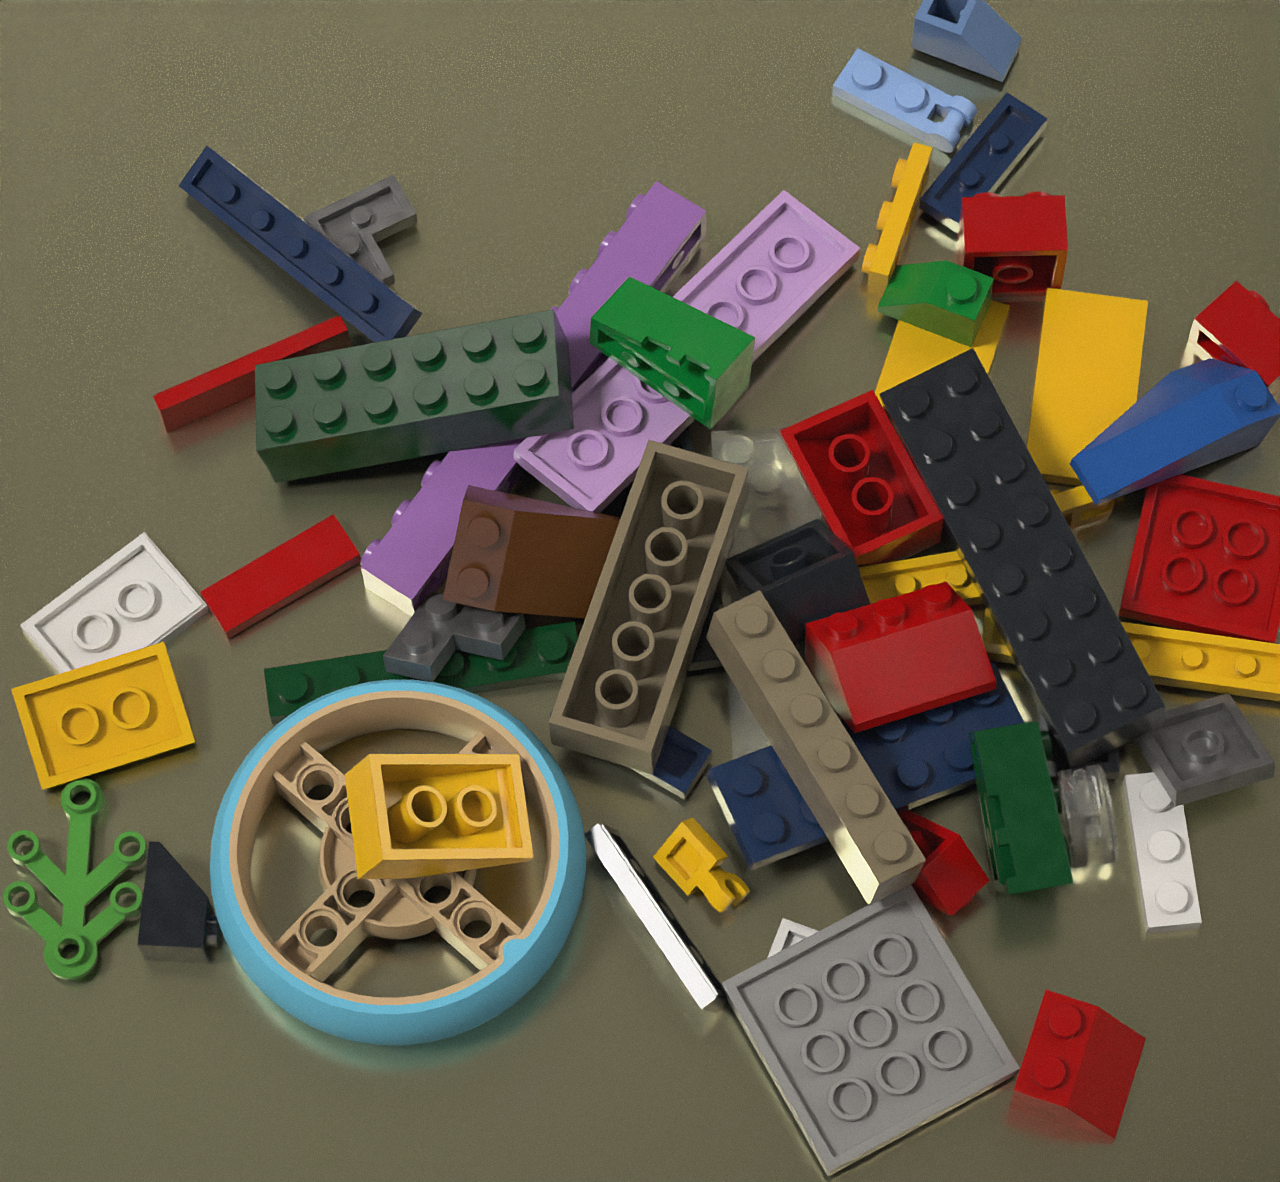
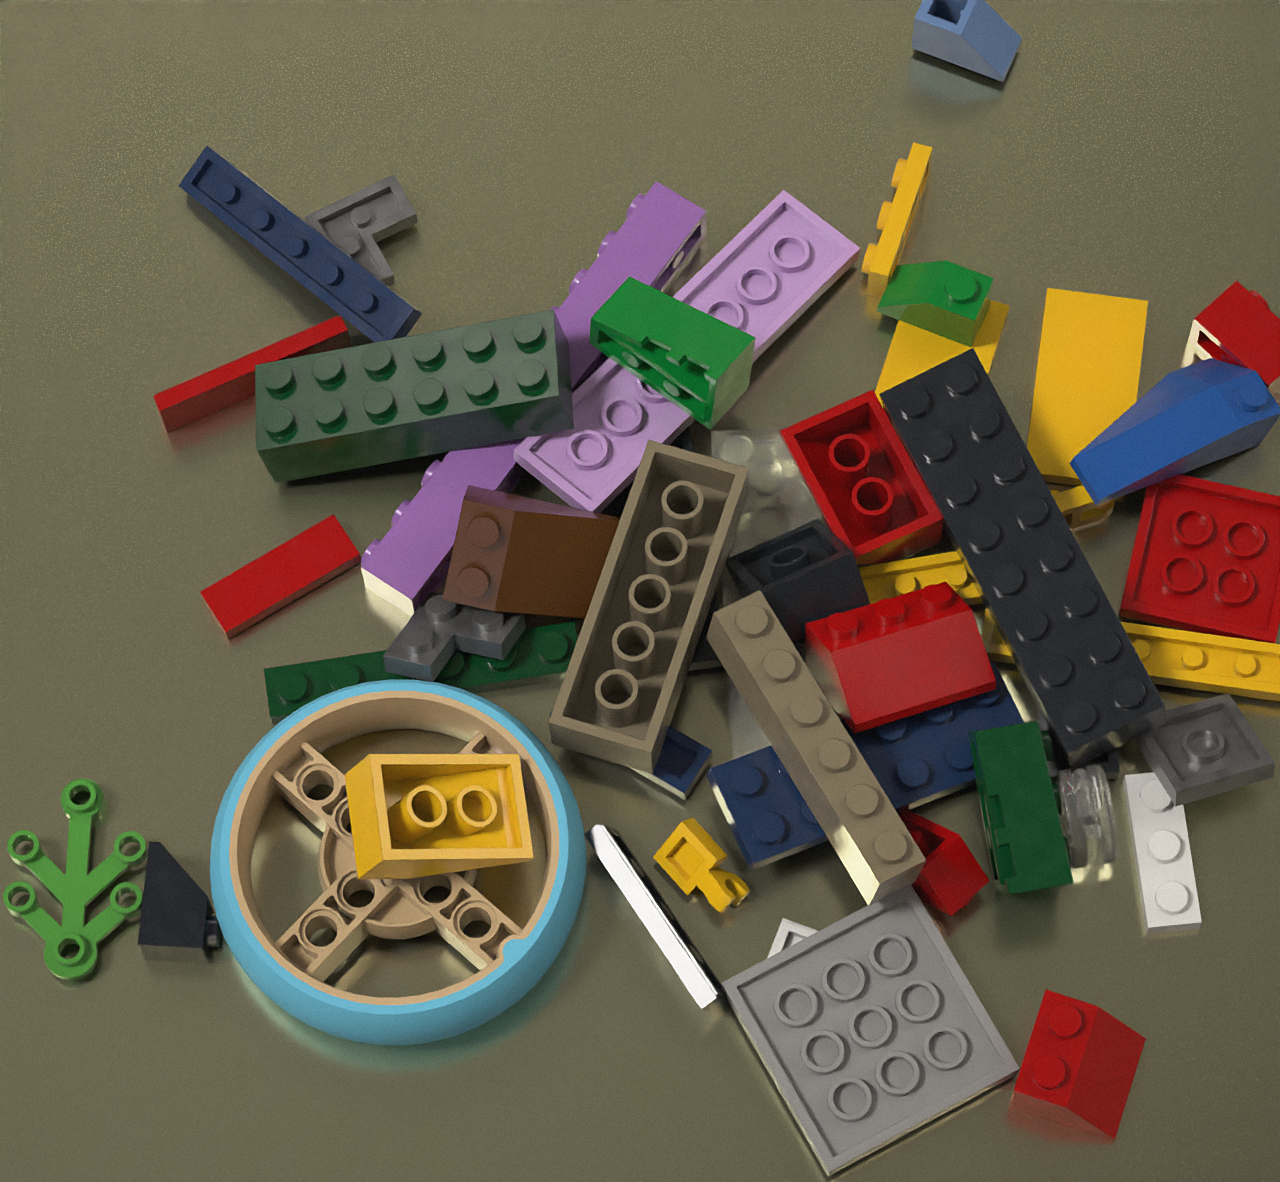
yellow plate [11,642,196,791] -> none
white tile [20,532,209,674] -> none
light blue plate [832,48,978,153] -> none
dark blue plate [919,93,1048,233] -> none
red brick [956,191,1068,297] -> none

